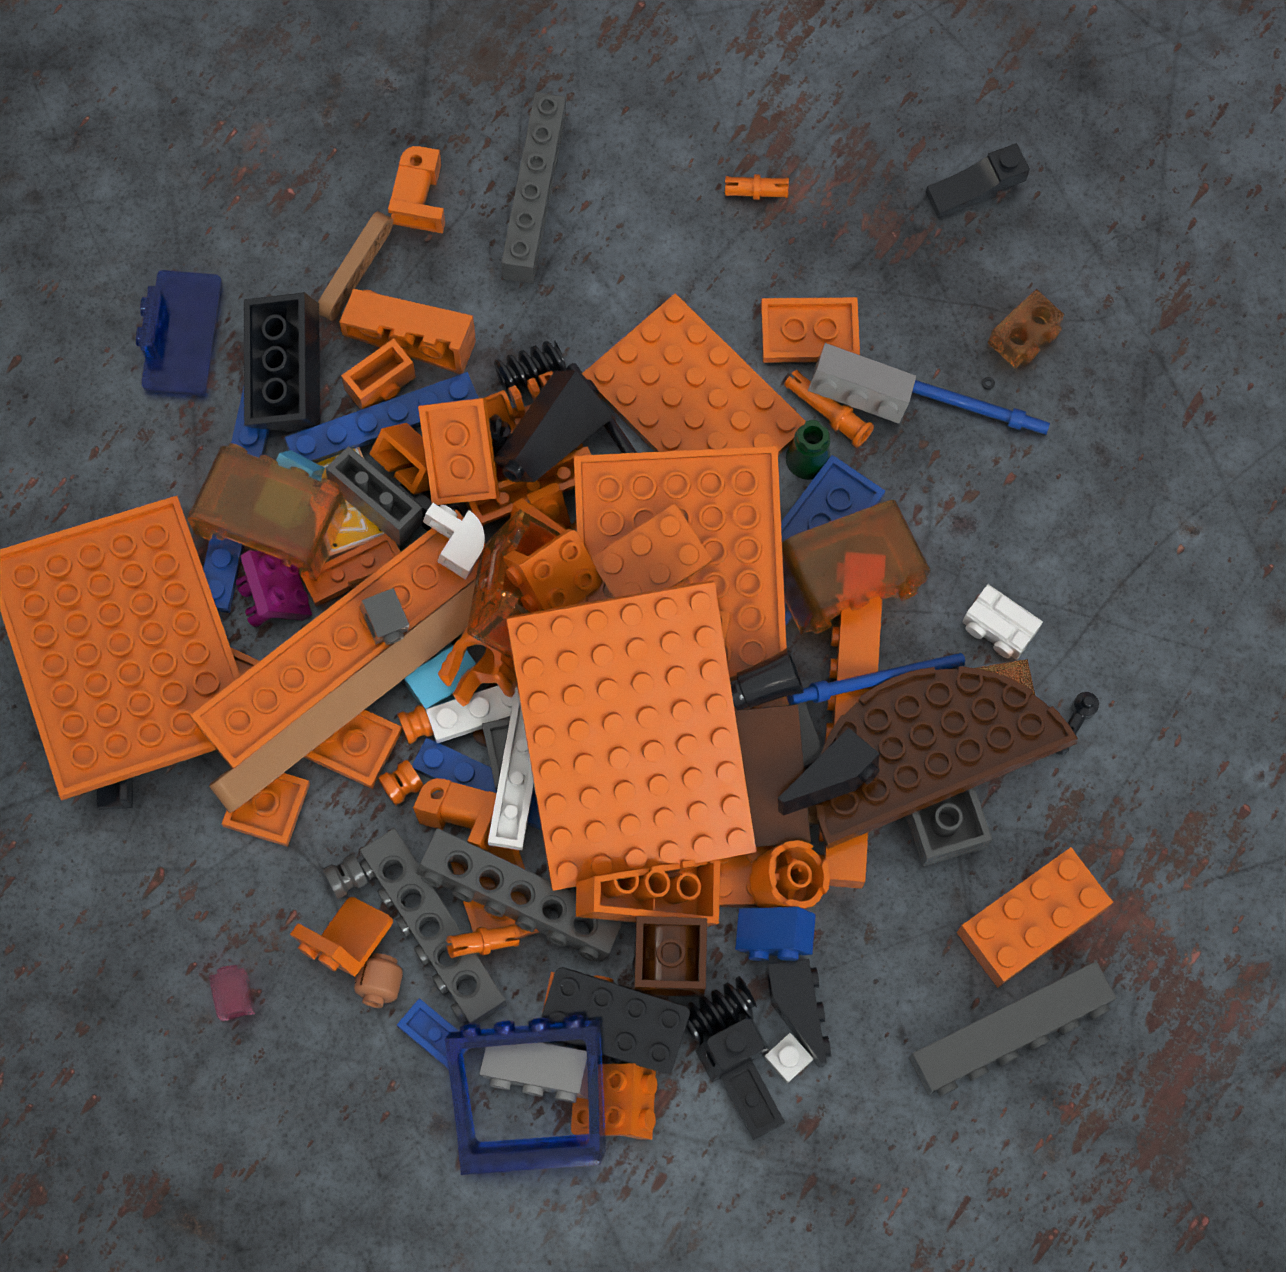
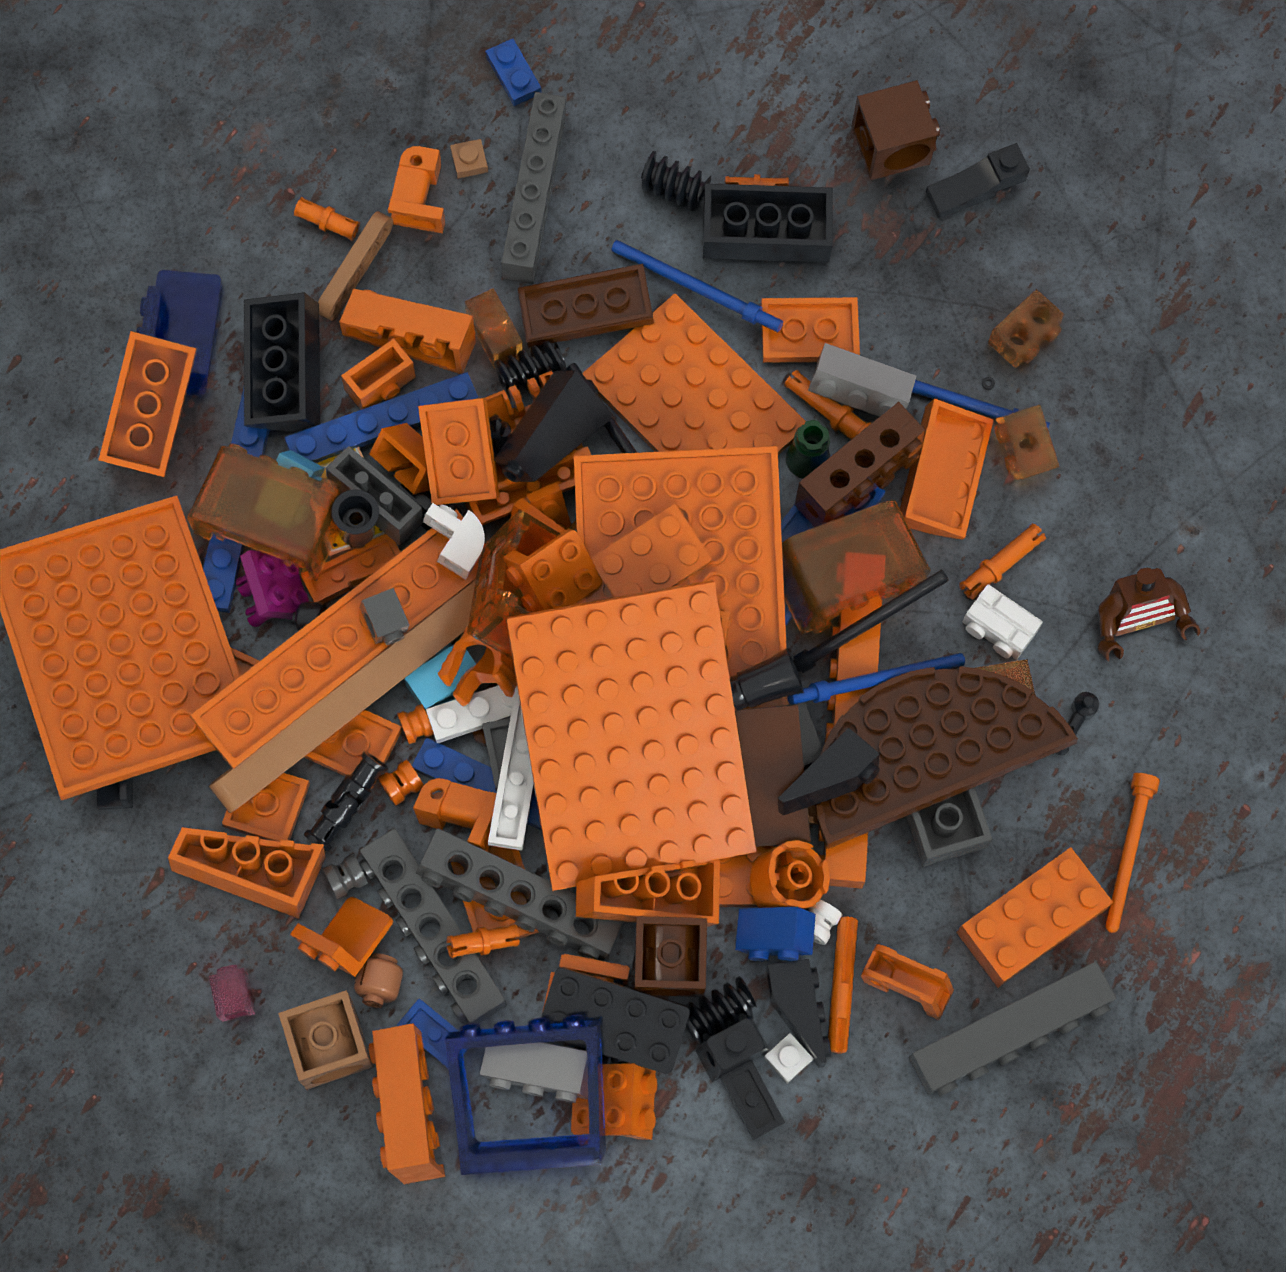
none -> orange brick [99,331,198,477]
none -> orange wedge [168,827,326,919]
none -> medium nougat brick [278,990,373,1090]
none -> black piece [292,602,327,631]
none -> orange pin [294,197,360,241]
none -> black piece [304,751,389,851]
none -> black plant [332,489,379,549]
none -> orange wedge [369,1023,445,1184]
none -> medium nougat plate [450,139,488,179]
none -> clear orange brick [465,288,523,370]
none -> blue plate [485,38,541,106]
none -> reddish brown tile [518,264,654,348]
none -> orange tile [559,954,630,985]
none -> blue bar [611,240,783,332]
none -> black piece [641,151,711,211]
none -> black brick [702,184,833,262]
none -> black bar [793,569,949,673]
none -> reddish brown brick [794,402,925,534]
none -> white wheel [808,900,842,945]
none -> orange axle [828,916,858,1054]
none -> reddish brown brick [851,80,940,180]
none -> orange piece [861,944,954,1020]
none -> orange slope [896,398,994,540]
none -> orange pin [959,523,1046,600]
none -> clear orange brick [994,404,1060,480]
none -> reddish brown torso [1098,568,1201,661]
none -> orange piece [1105,773,1160,933]

